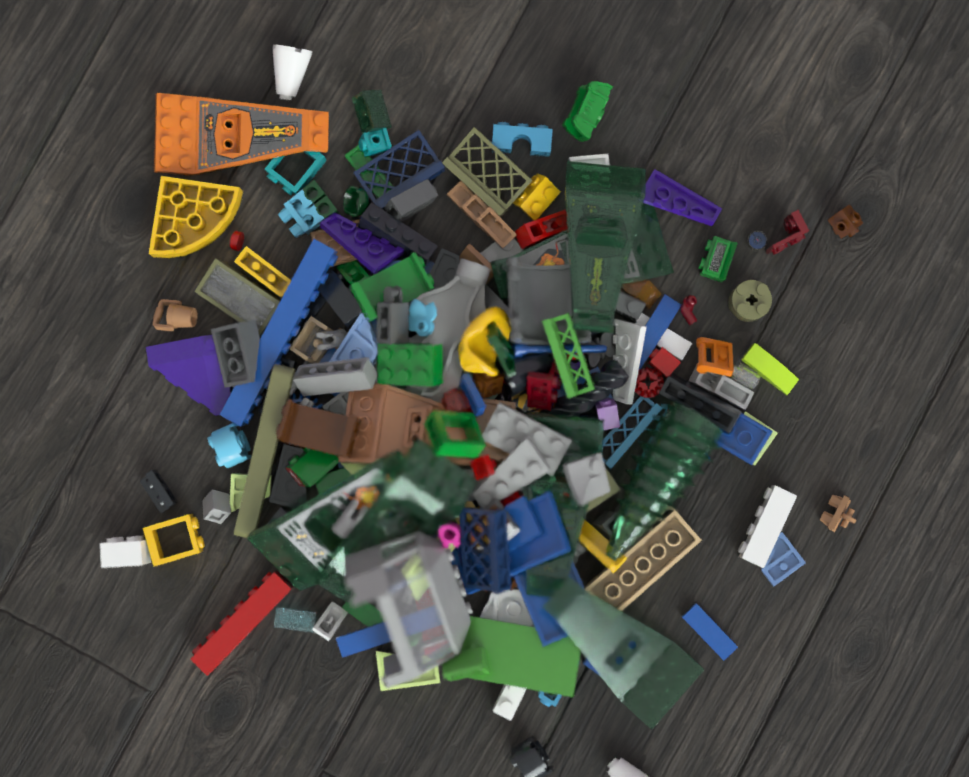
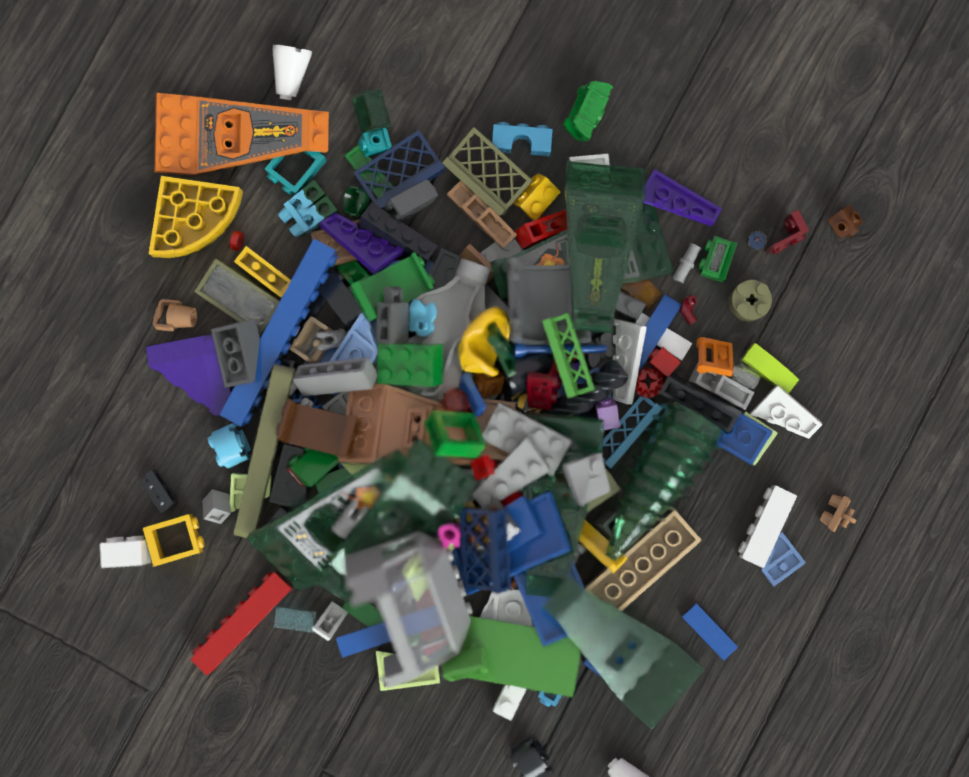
none -> light grey pin [672,243,701,284]
none -> white wing [750,384,822,438]

